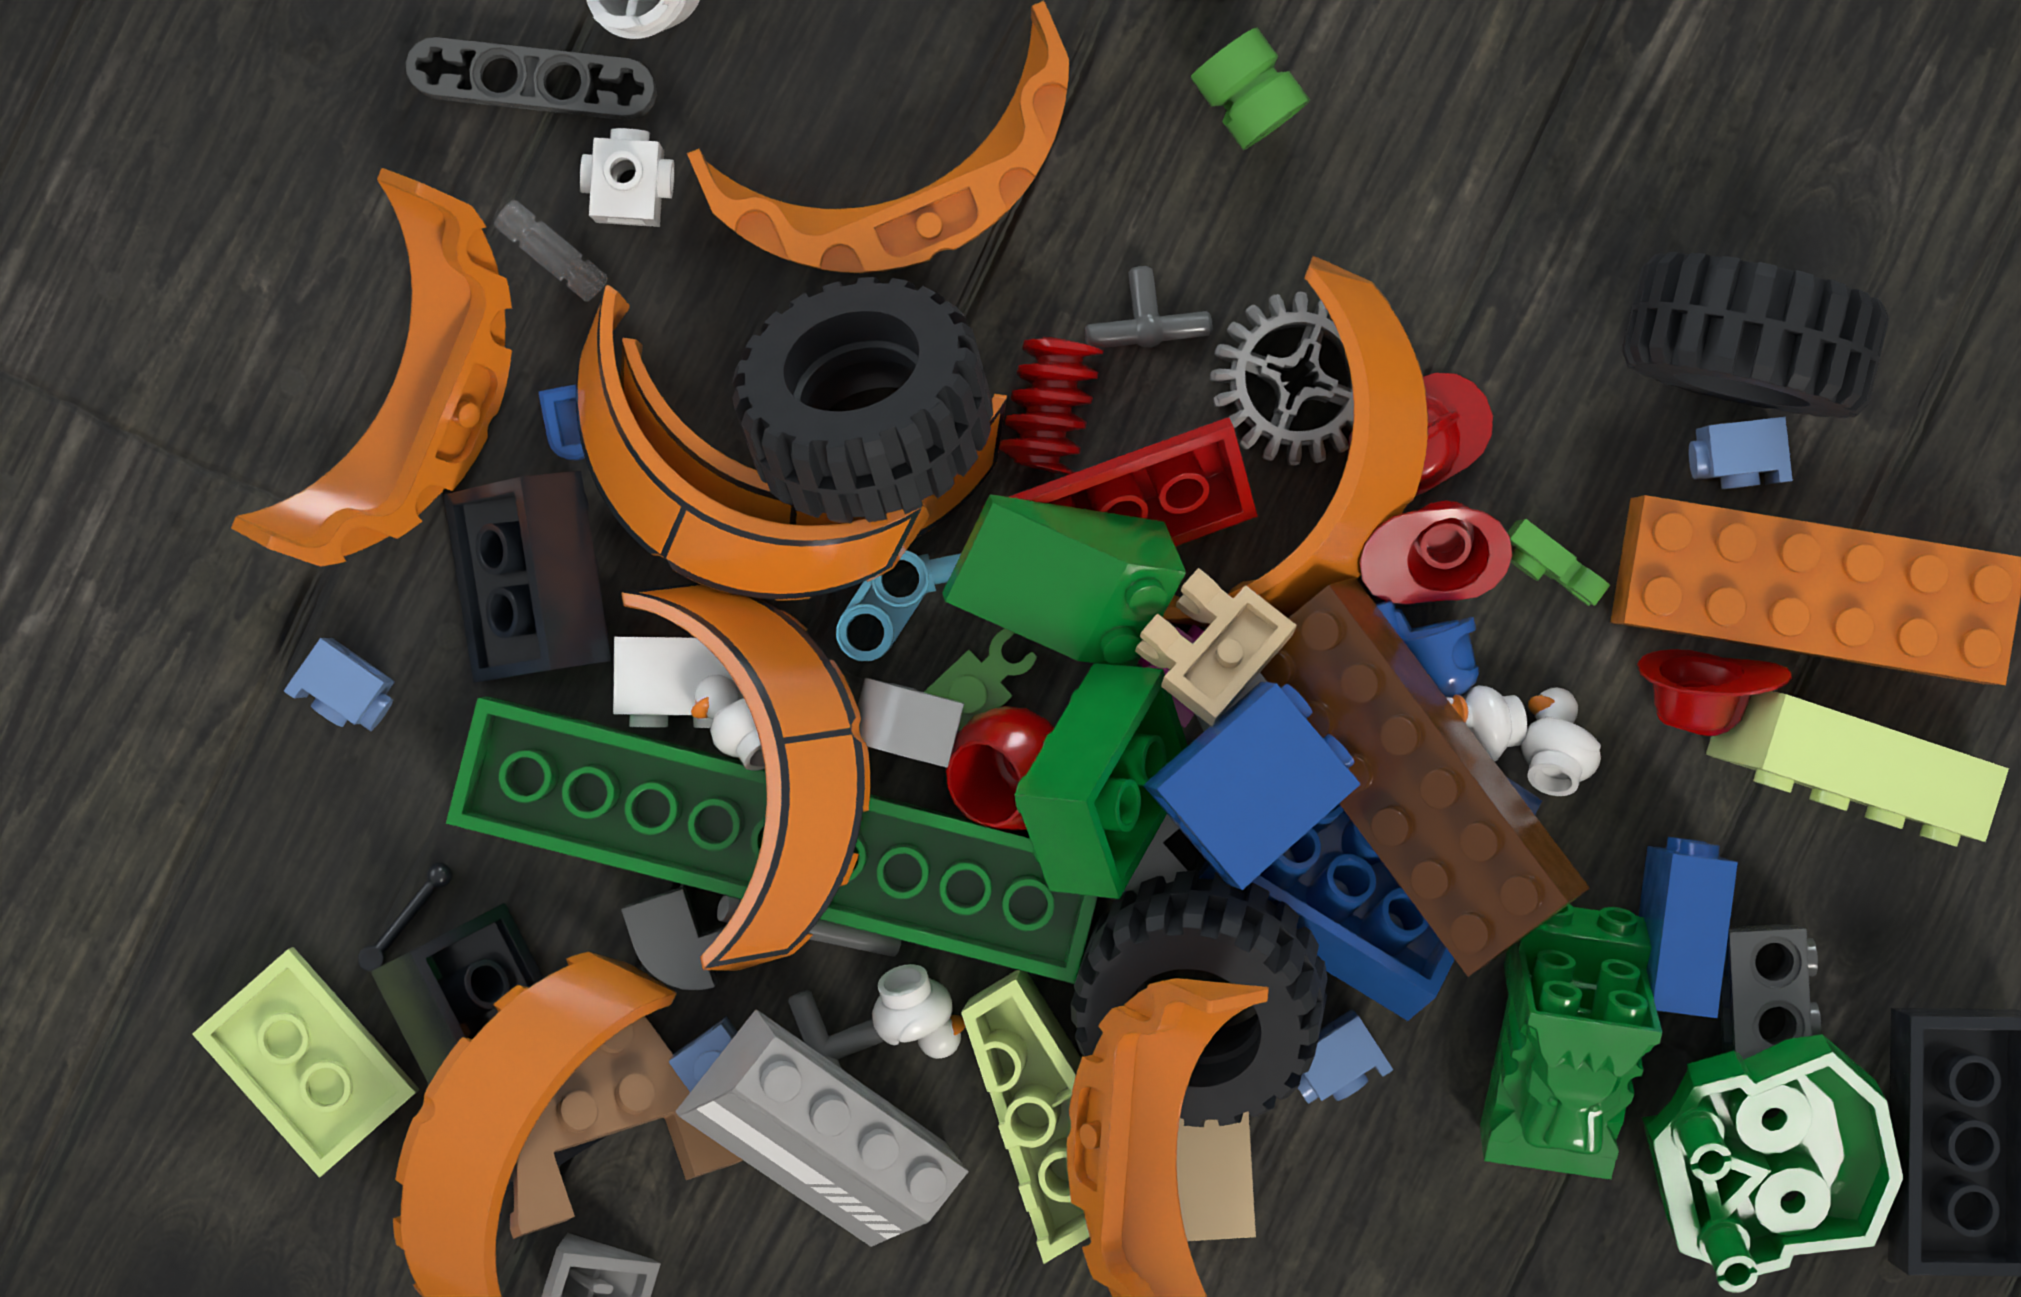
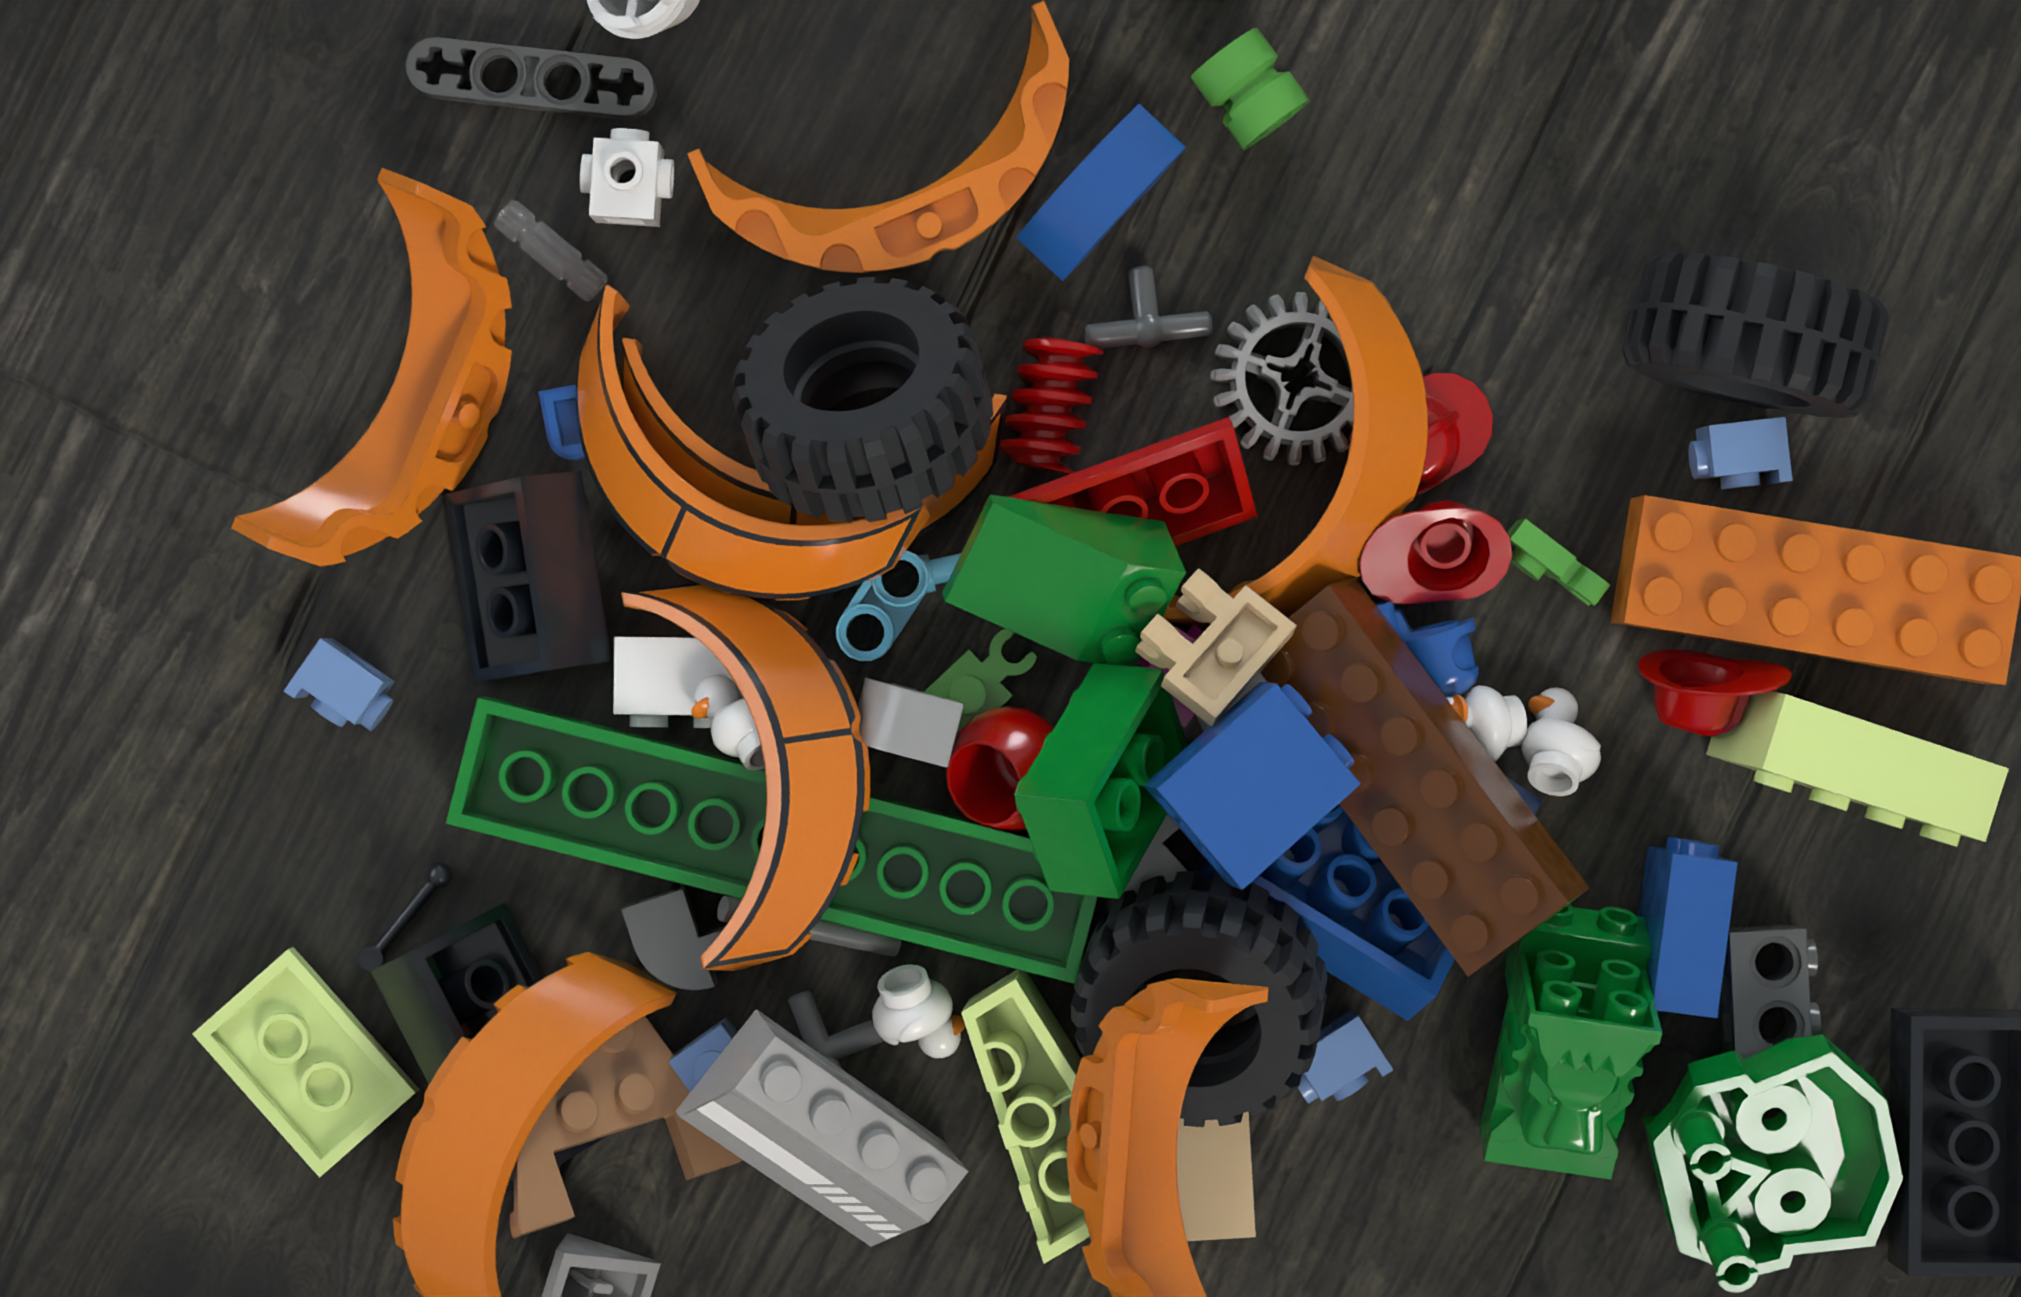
none -> blue brick [1016,104,1186,281]

